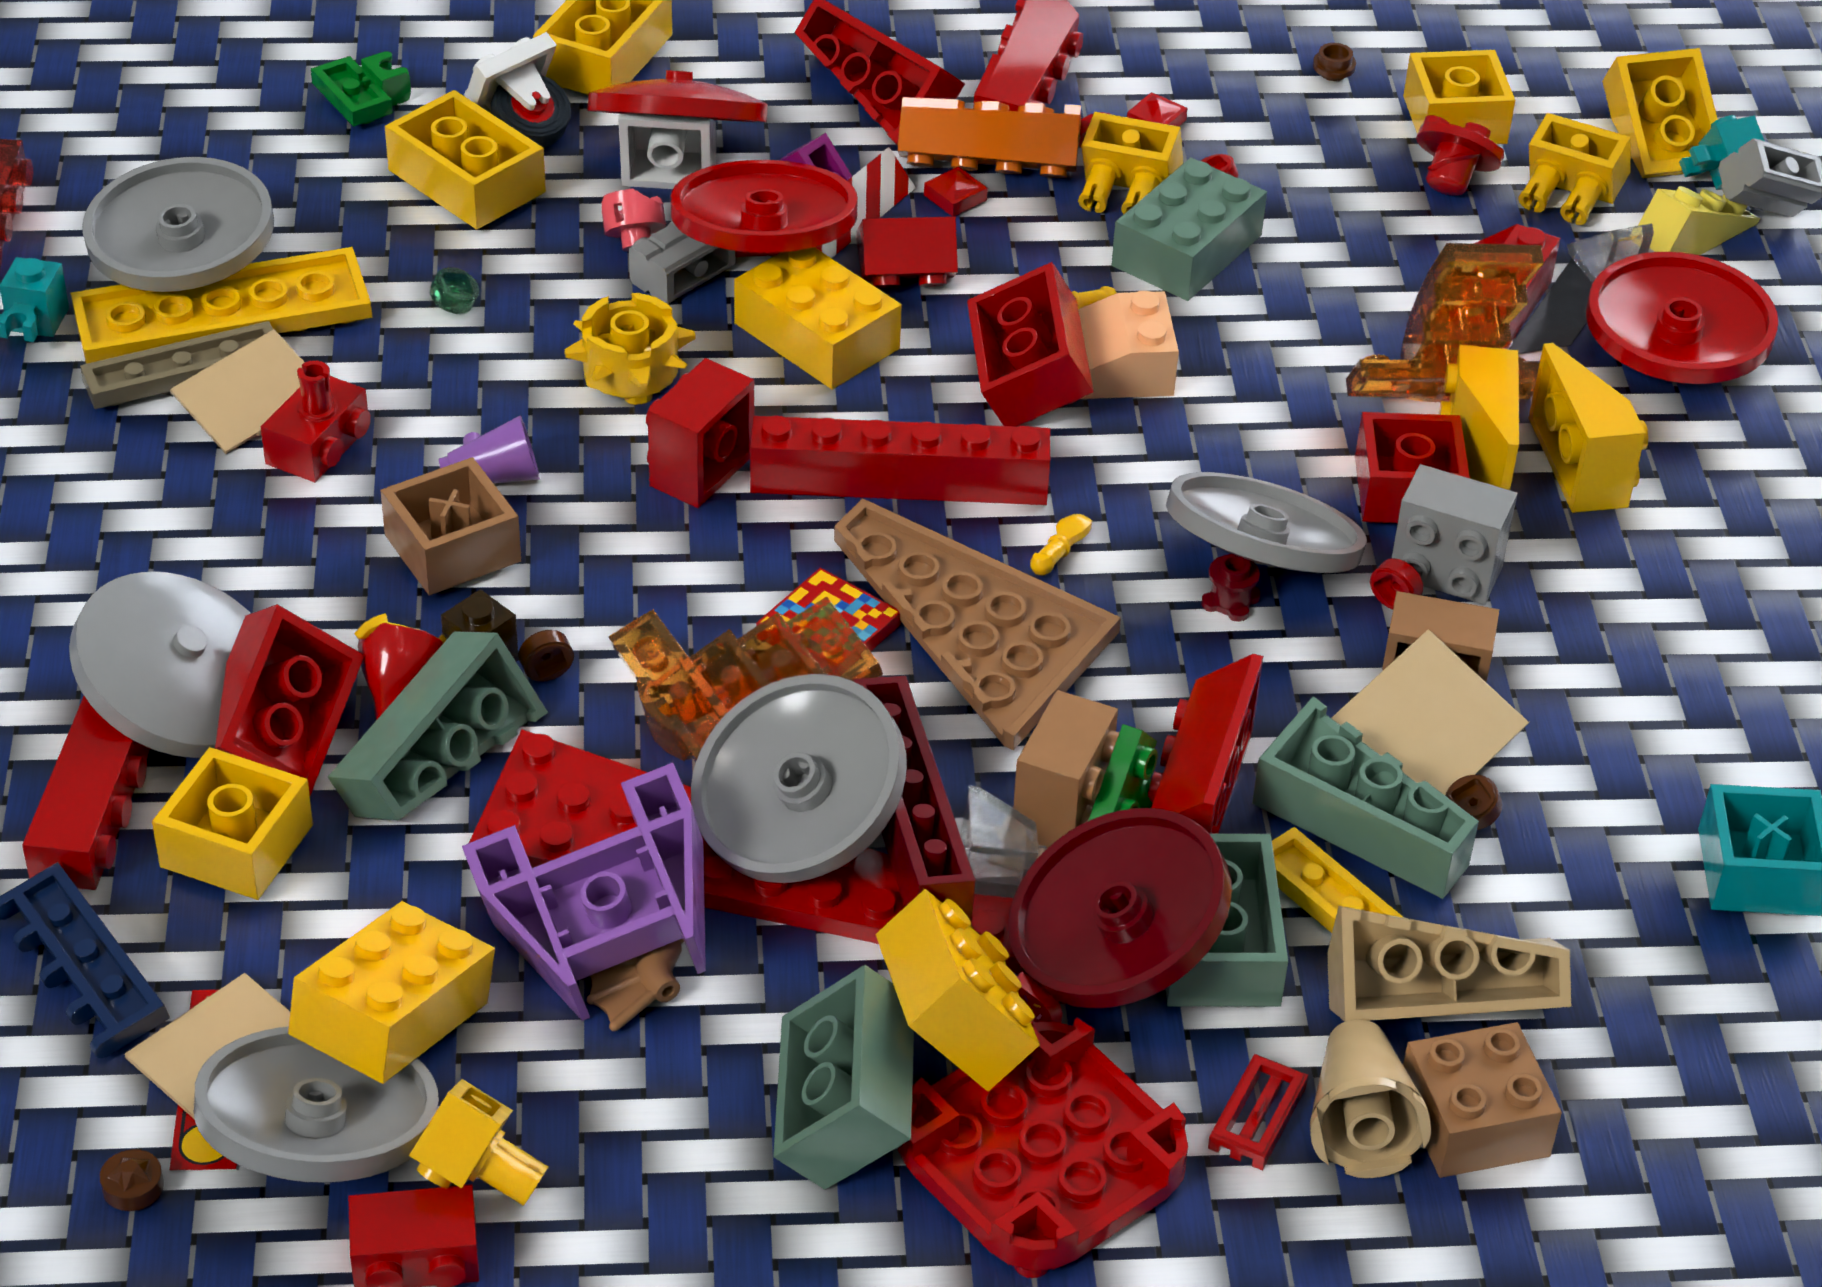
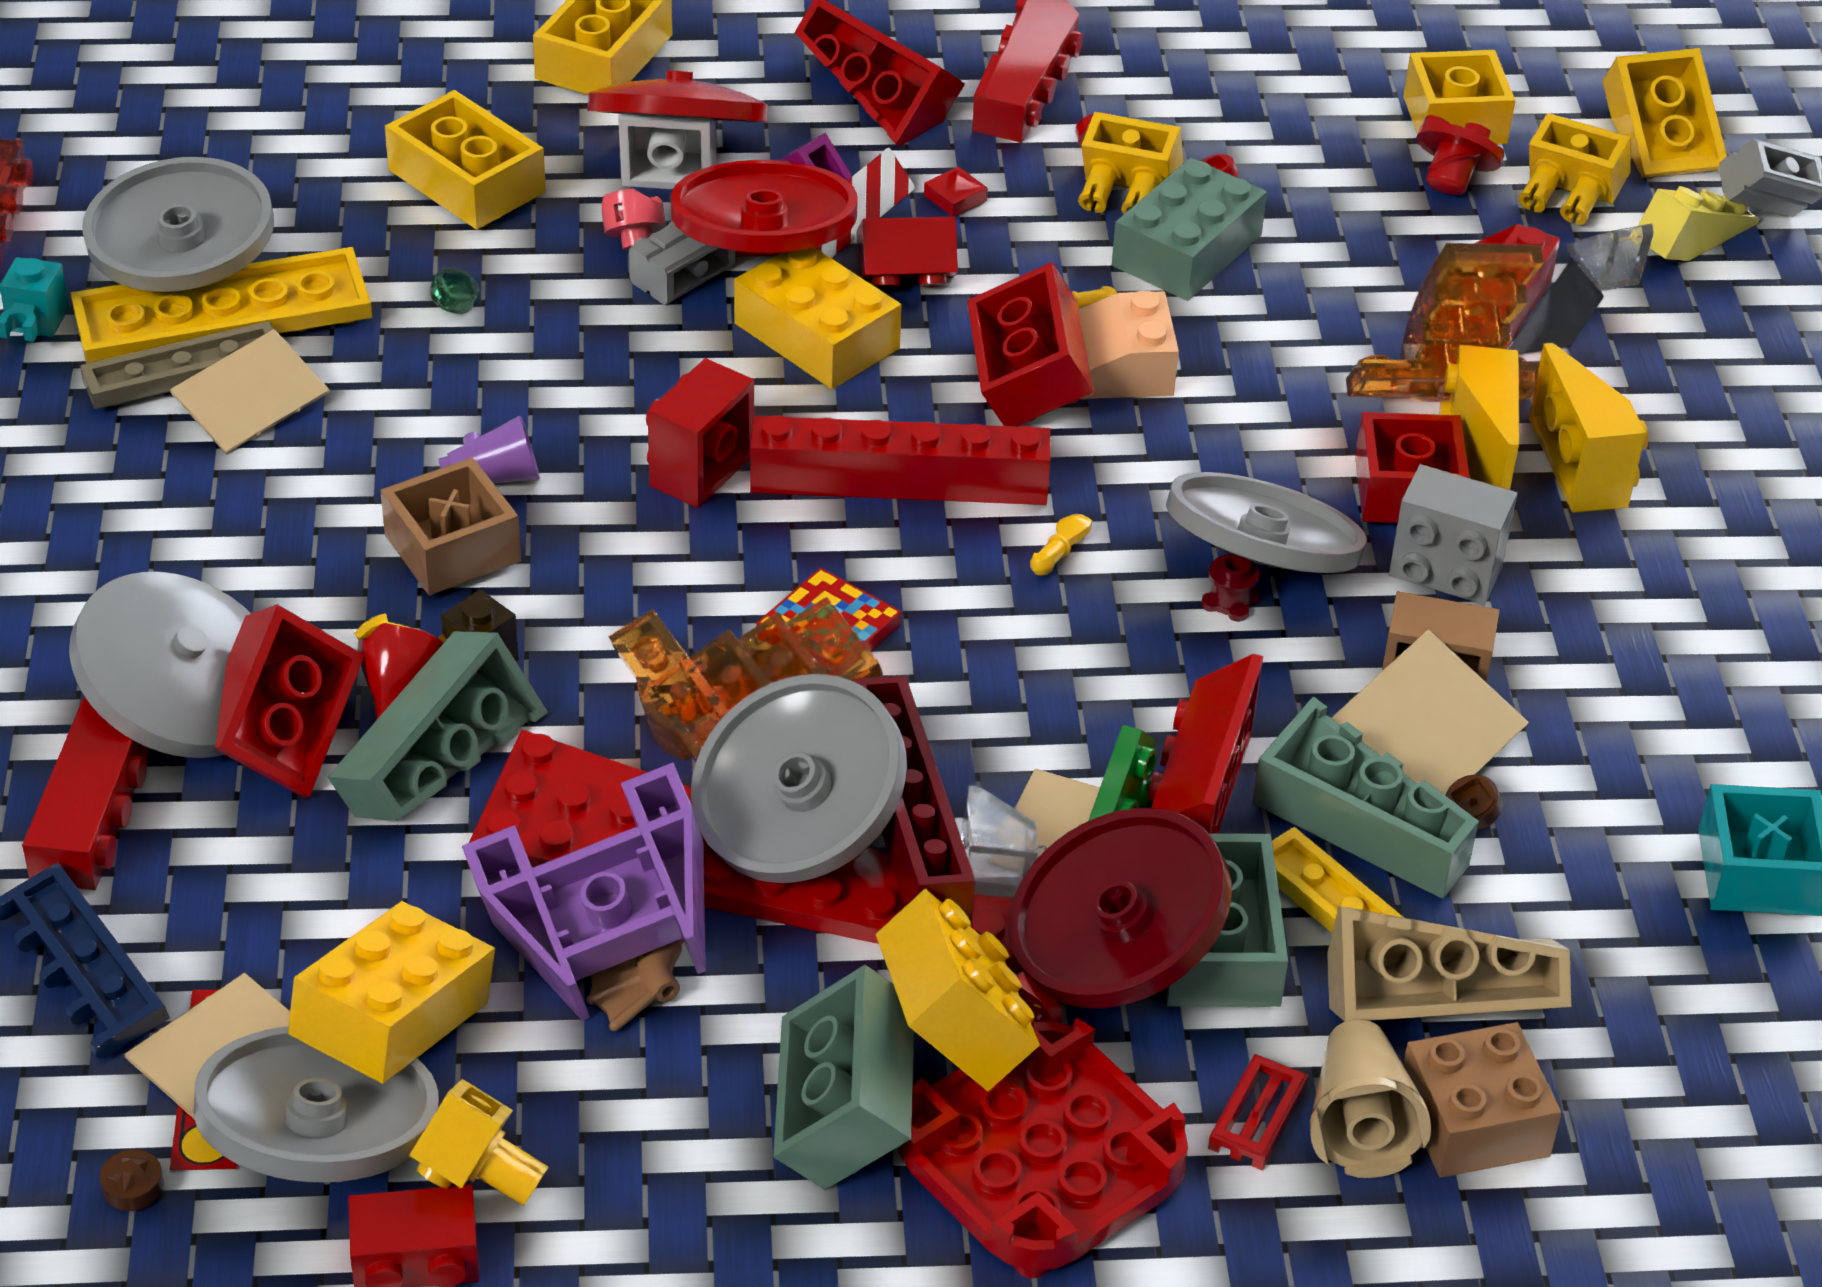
yellow brick [152,747,313,900] -> none
red brick [260,360,371,483] -> none
green plate [311,51,411,127] -> none
plate [464,32,571,148] -> none
reddish brown tile [518,630,574,682] -> none
yellow brick [564,293,696,405] -> none
medium nougat wing [834,498,1121,750] -> none
orange wedge [897,97,1081,178] -> none
medium nougat brick [1011,690,1120,849] -> none
red tile [1127,92,1188,127] -> none
reddish brown plate [1313,43,1356,81] -> none
red tile [1370,558,1424,609] -> none
red dish [1586,252,1778,384] -> none
teal brick [1679,115,1765,190] -> none

